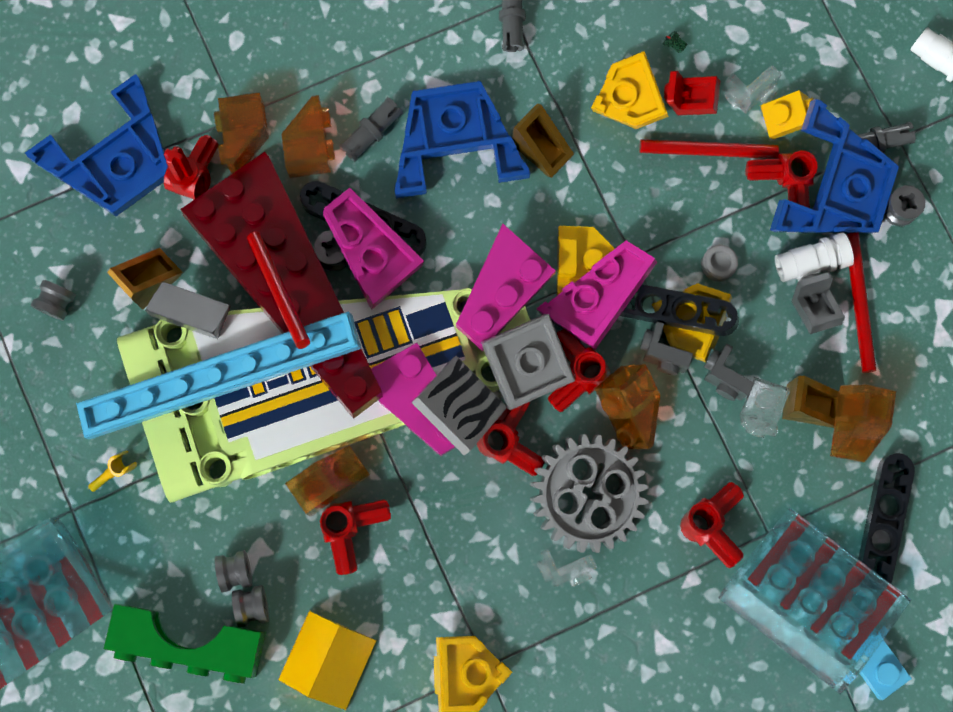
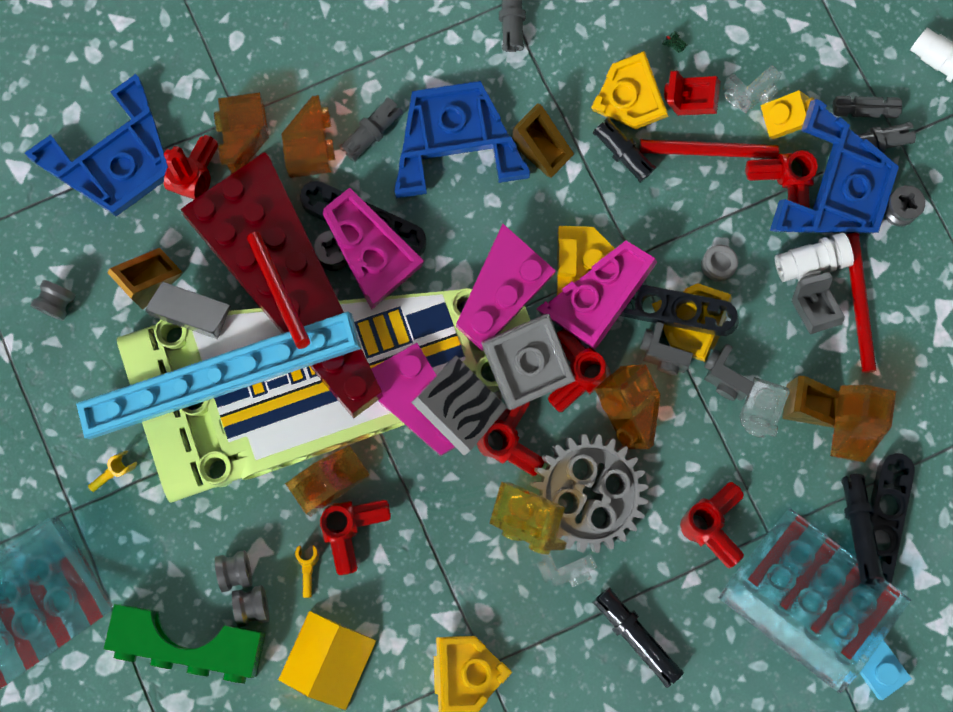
none -> yellow hand [295,545,319,598]
none -> clear yellow bracket [489,482,567,555]
none -> black pin [592,587,684,688]
none -> black pin [593,117,657,183]
none -> dark grey axle [833,96,902,118]
none -> black pin [841,474,885,586]

